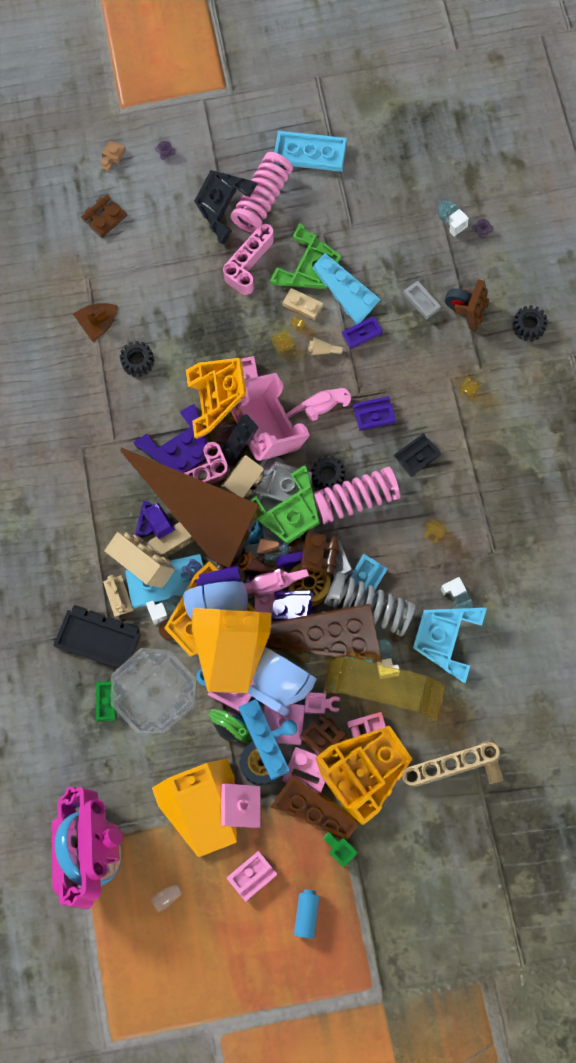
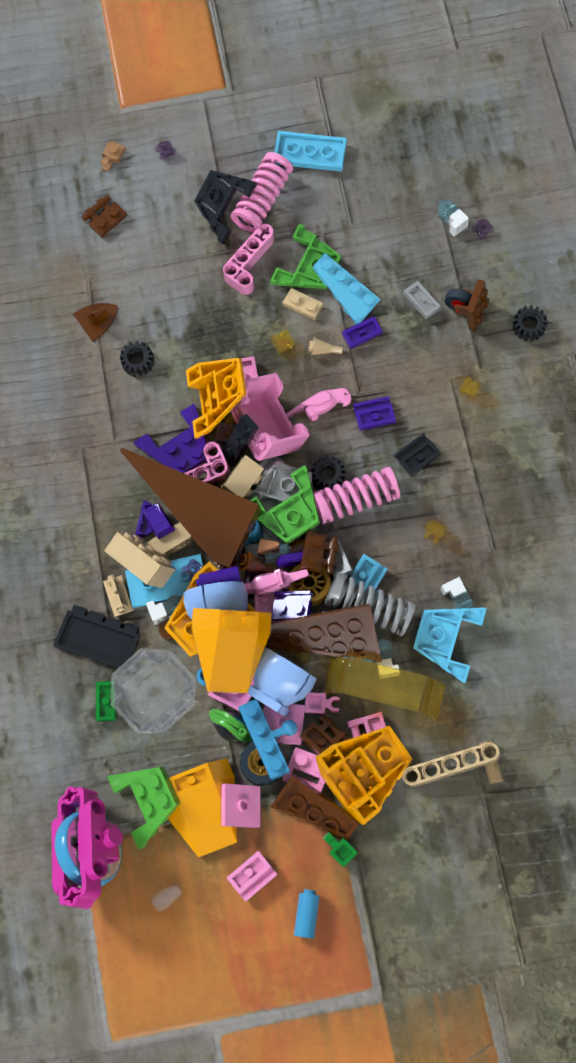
clear yellow hinge [290,316,306,332] -> none
none -> bright green wing [107,766,180,849]

